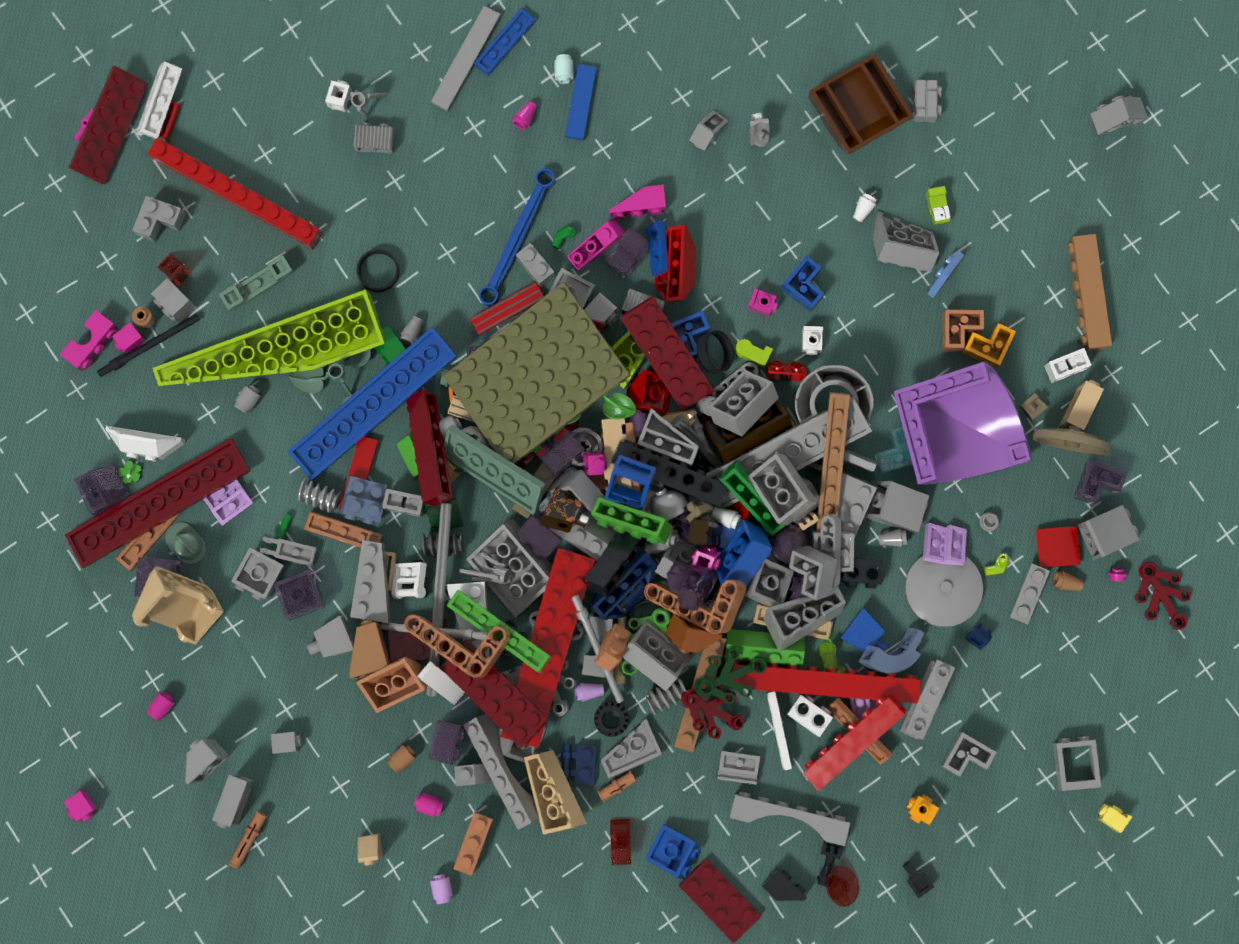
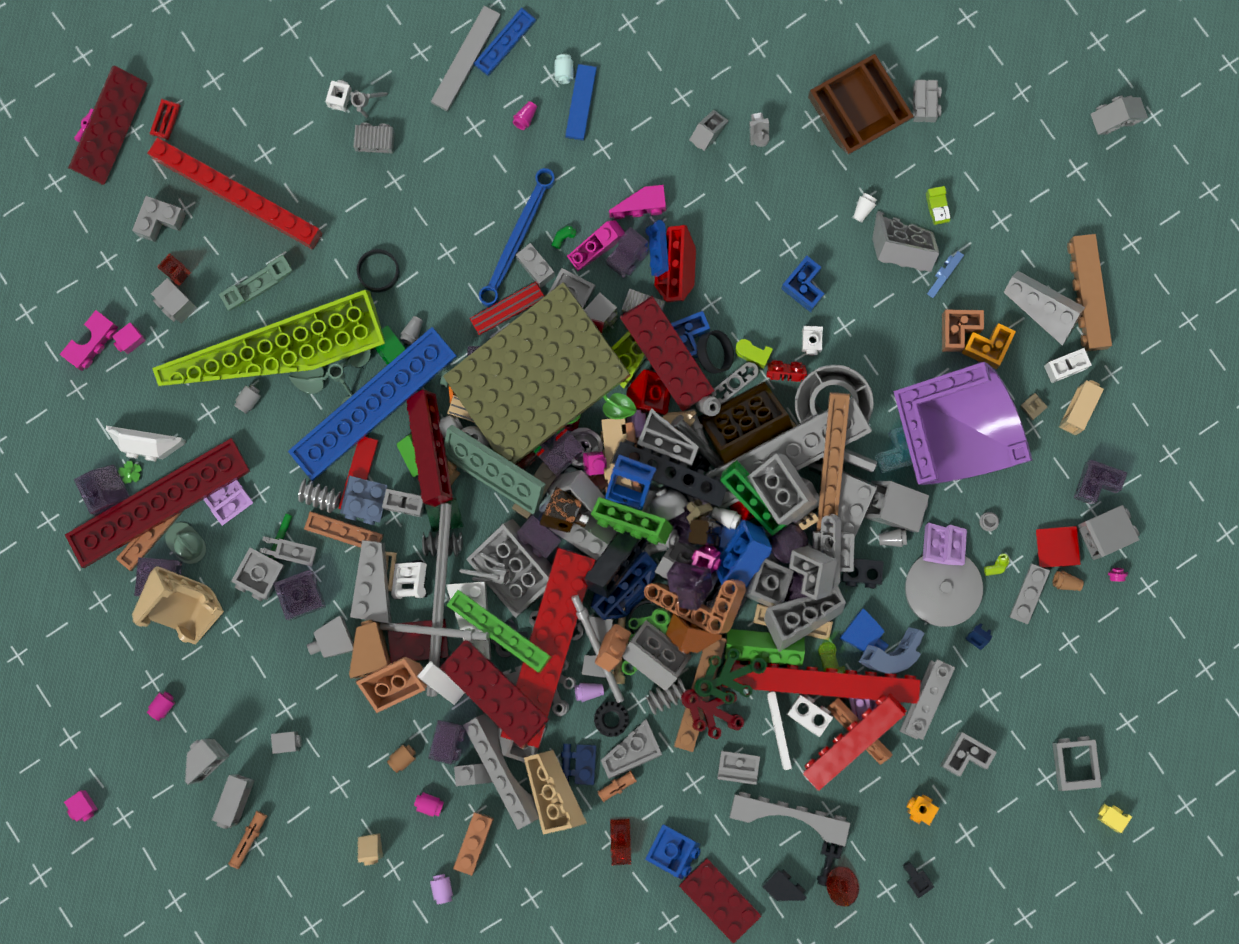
black bar [97,314,200,377] -> none
medium nougat brick [132,307,155,329] -> none
white fence [136,61,182,139] -> none
nougat beam [404,615,511,678] -> none
light grey brick [708,370,779,436] -> none
dark pink brick [748,288,778,317] -> none
dark tan dish [1032,426,1112,455] -> none
dark red plant [1134,561,1191,630] -> none
none -> light grey wedge [1004,271,1085,346]

